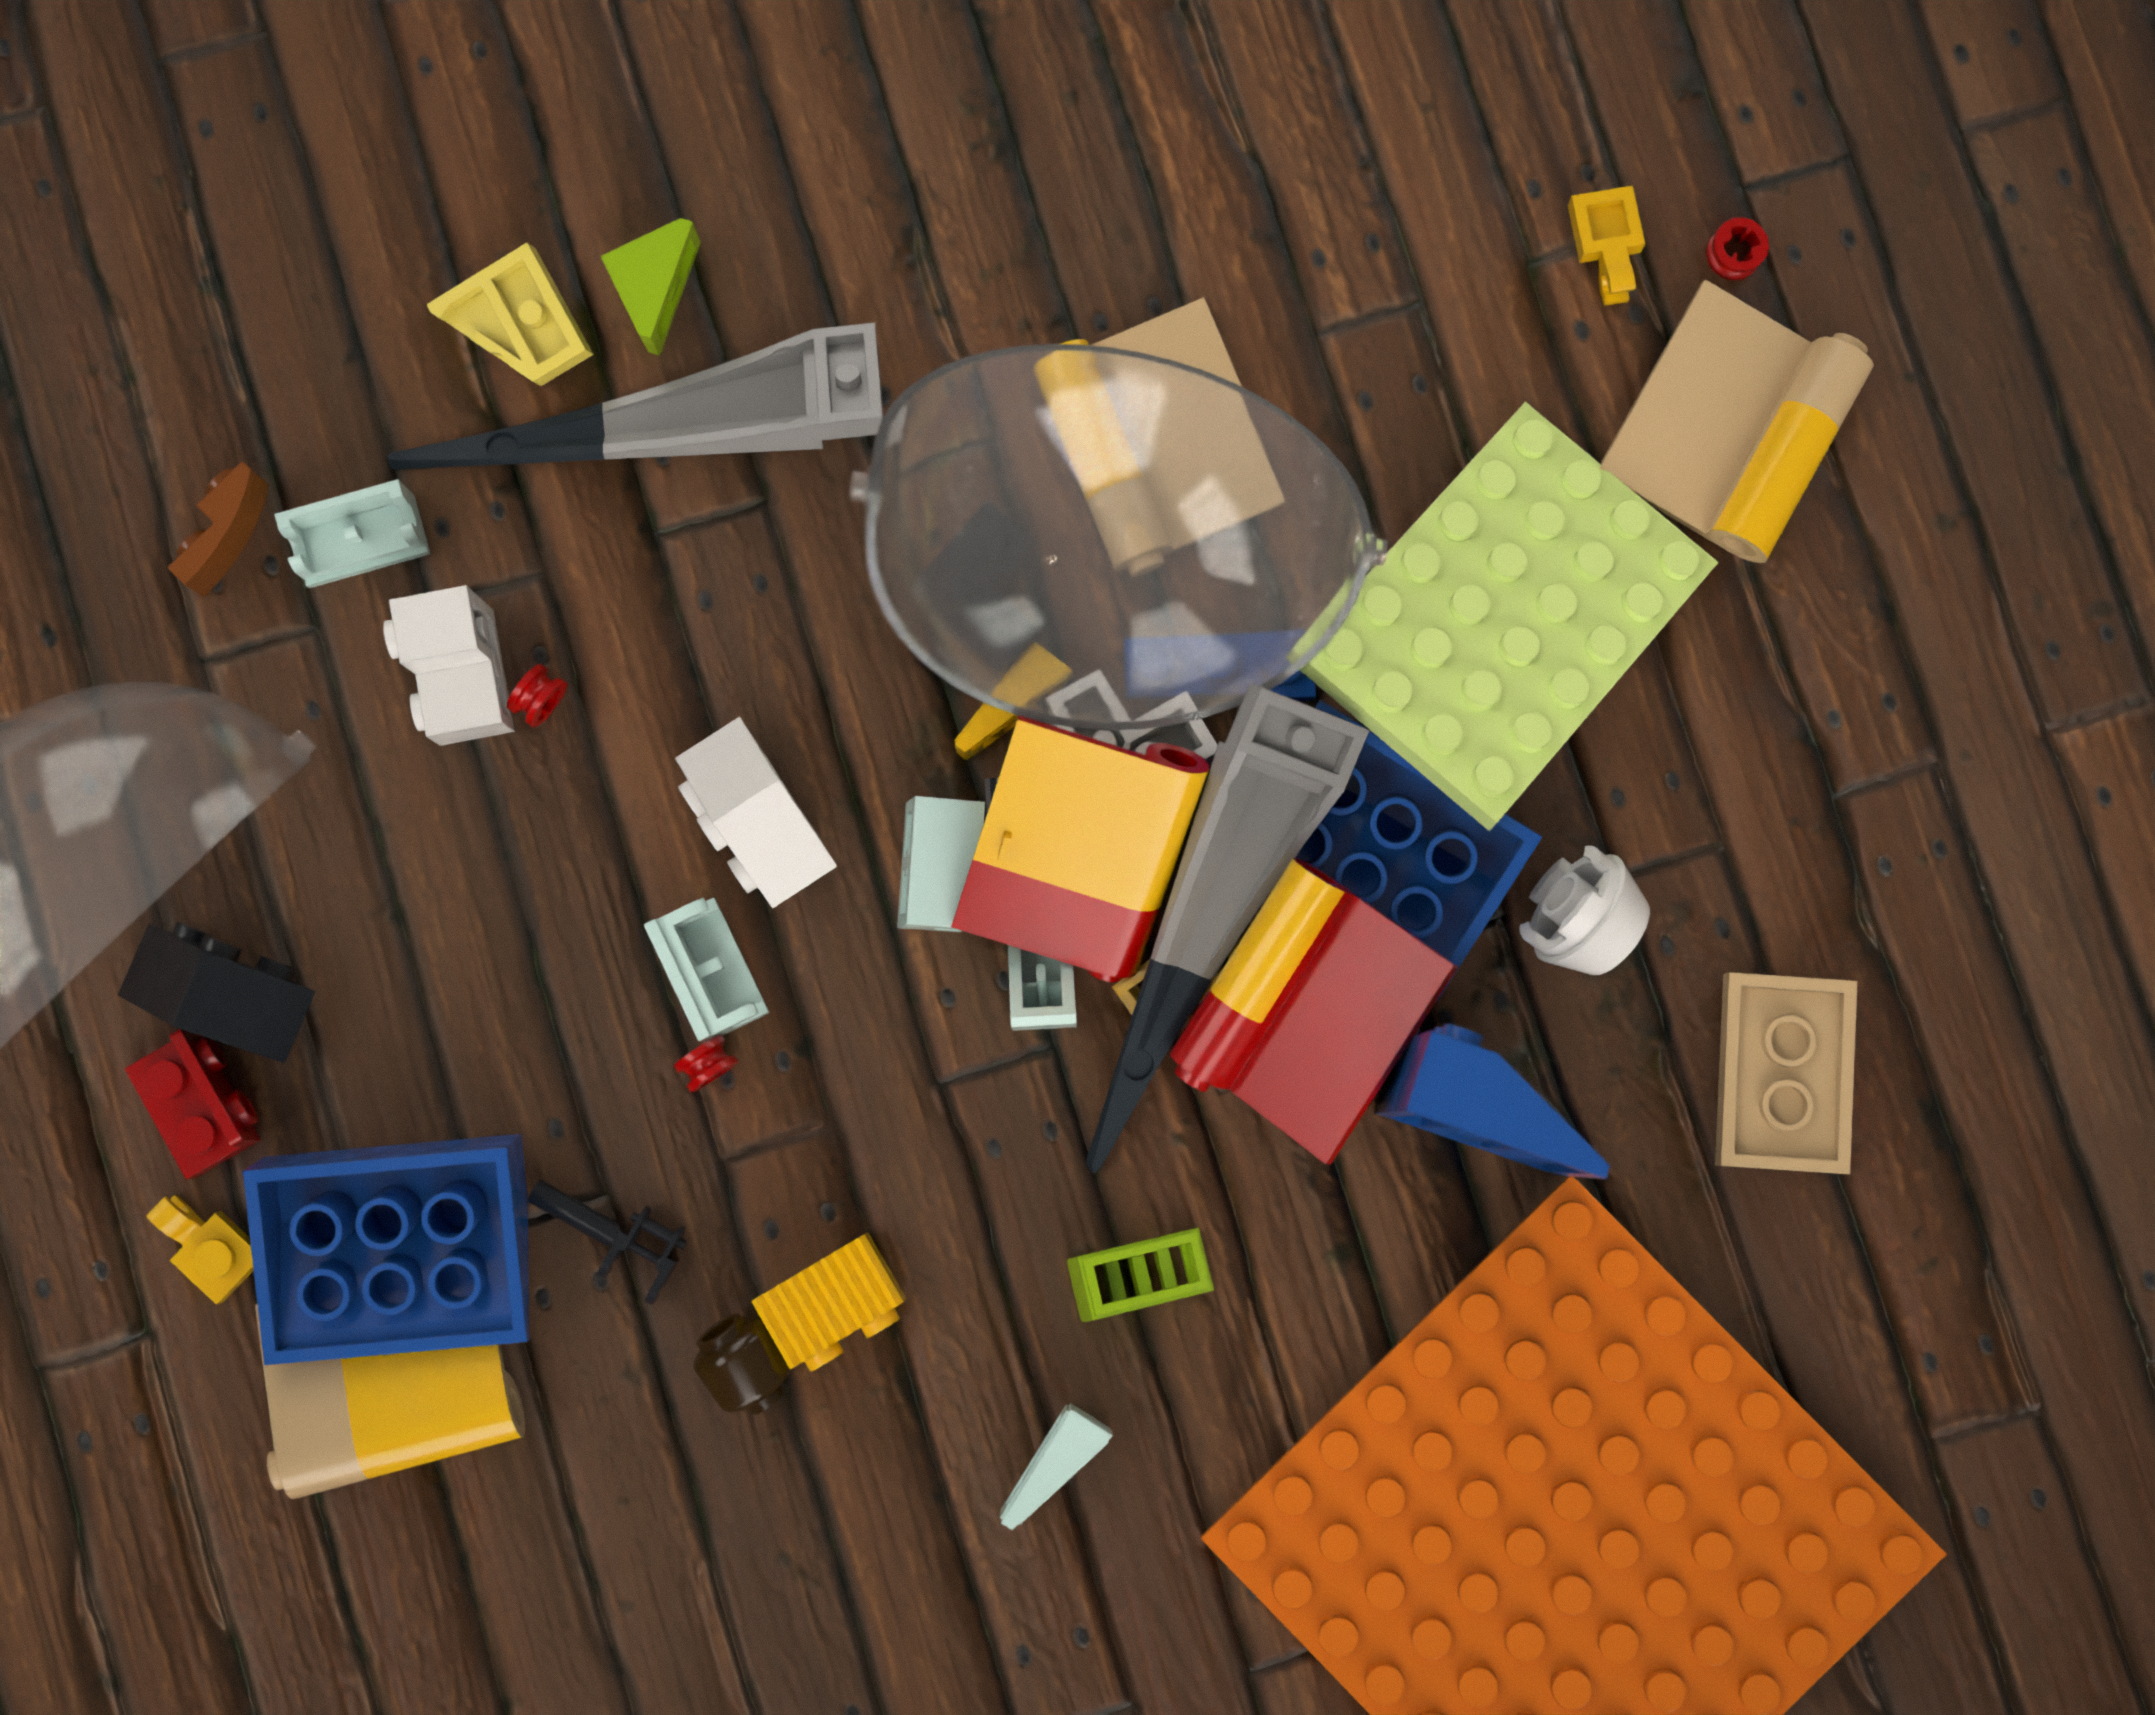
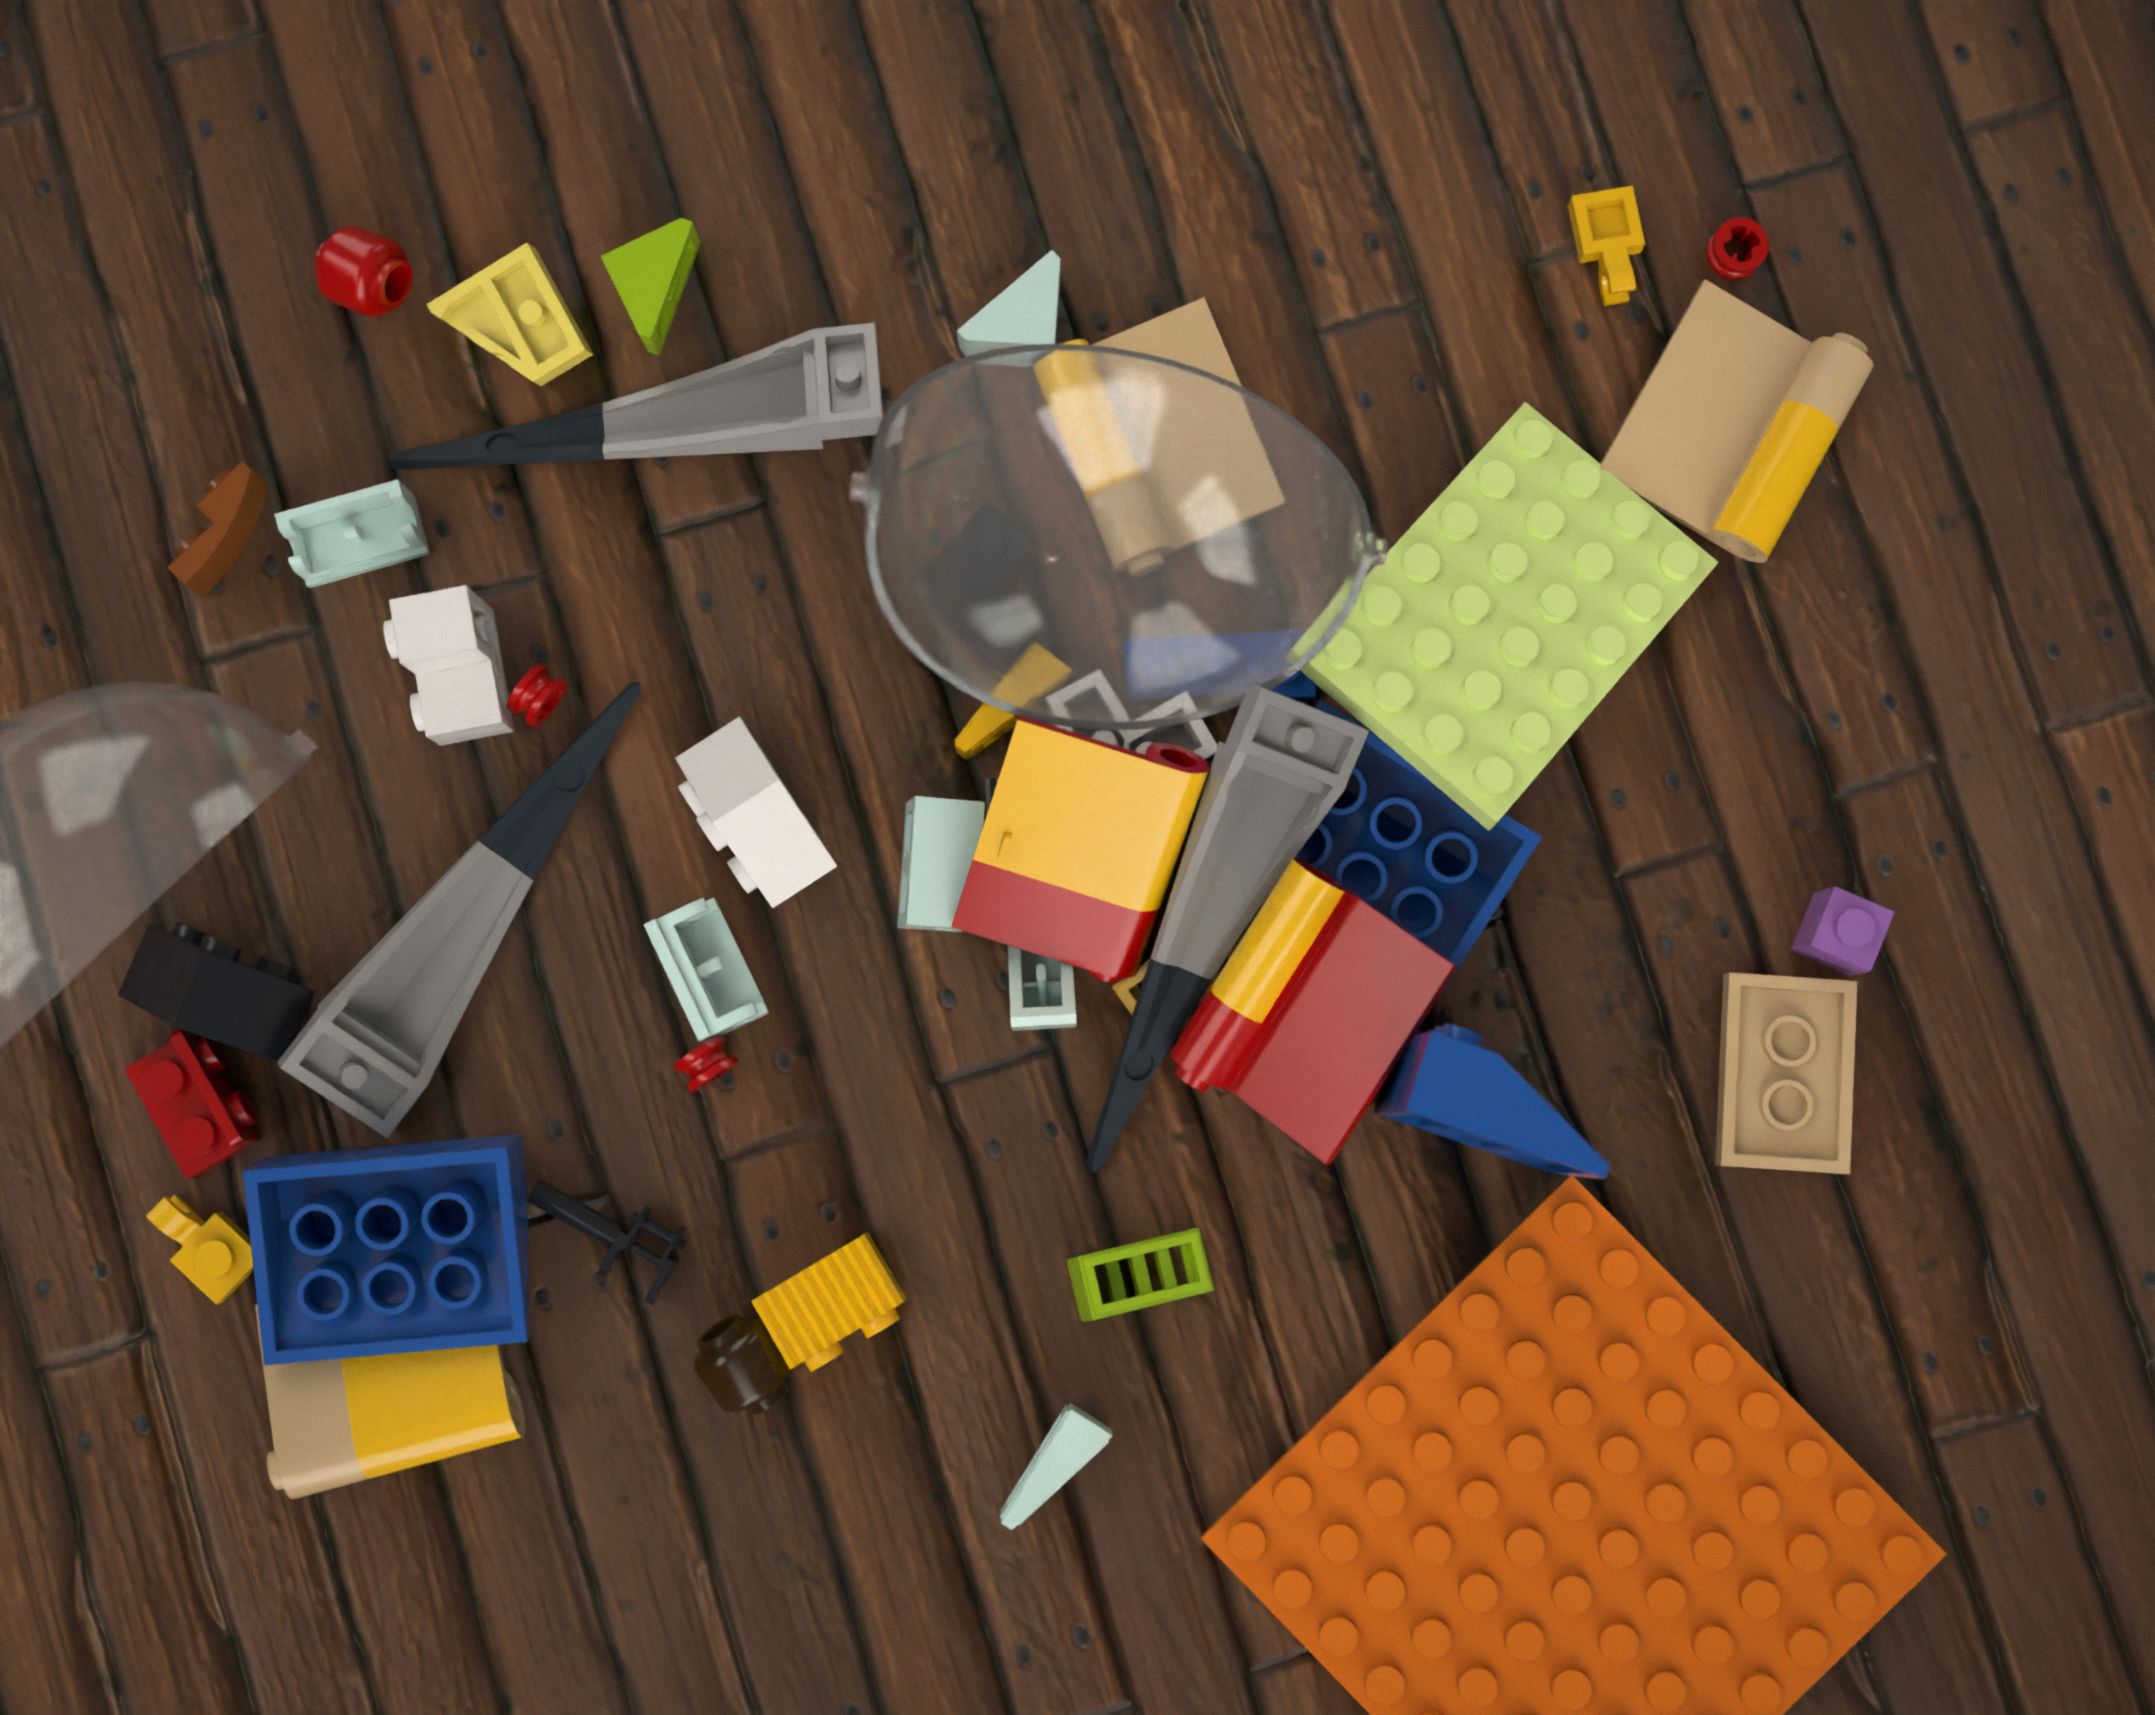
white cone [1519,845,1650,975] -> none
none -> light grey plate [278,682,640,1138]
none -> red head [314,225,413,318]
none -> light aqua slope [957,250,1061,362]
none -> medium lavender brick [1790,886,1895,976]

